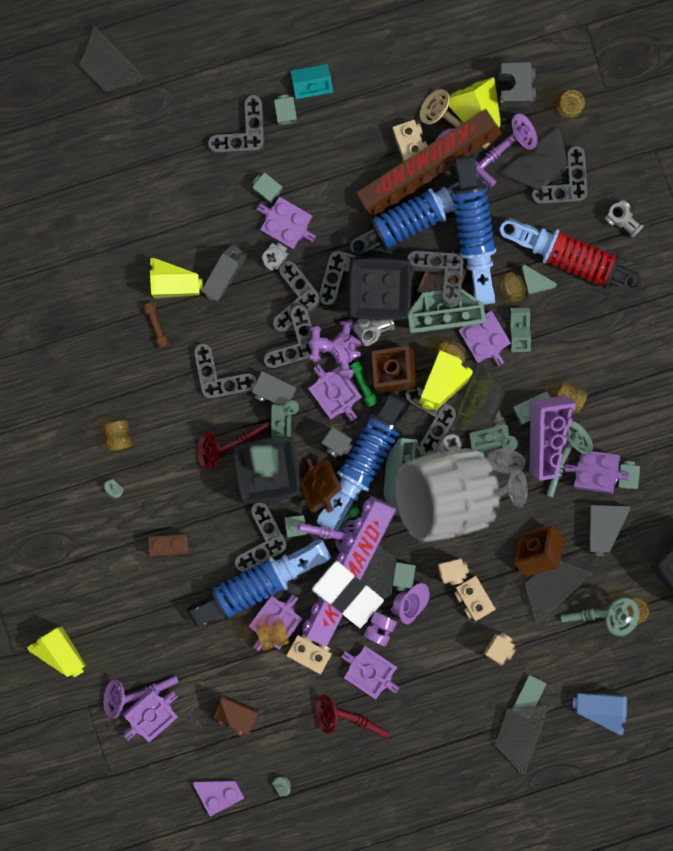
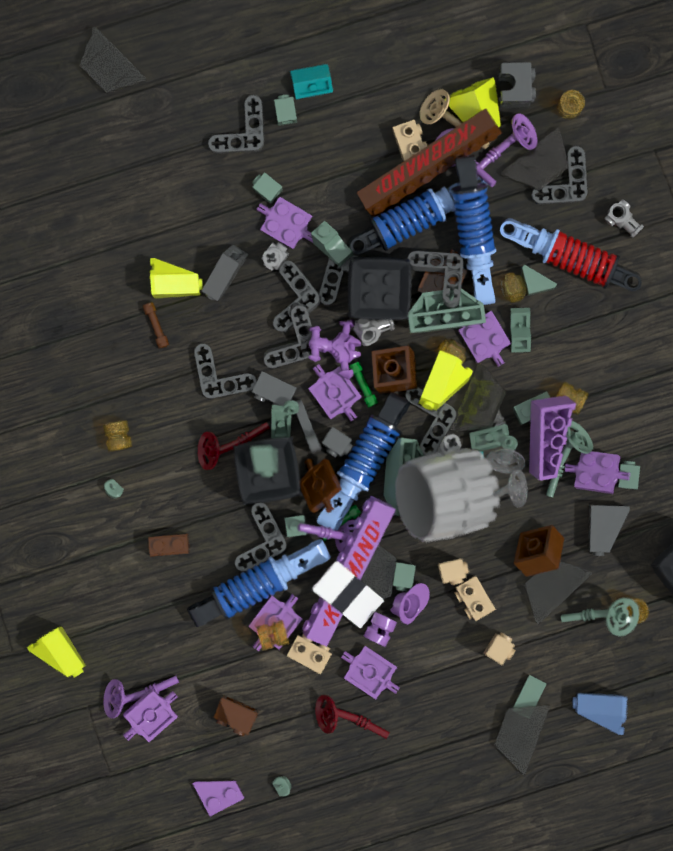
none -> dark grey beam [296,399,321,454]
none -> sand green arch [311,221,353,267]

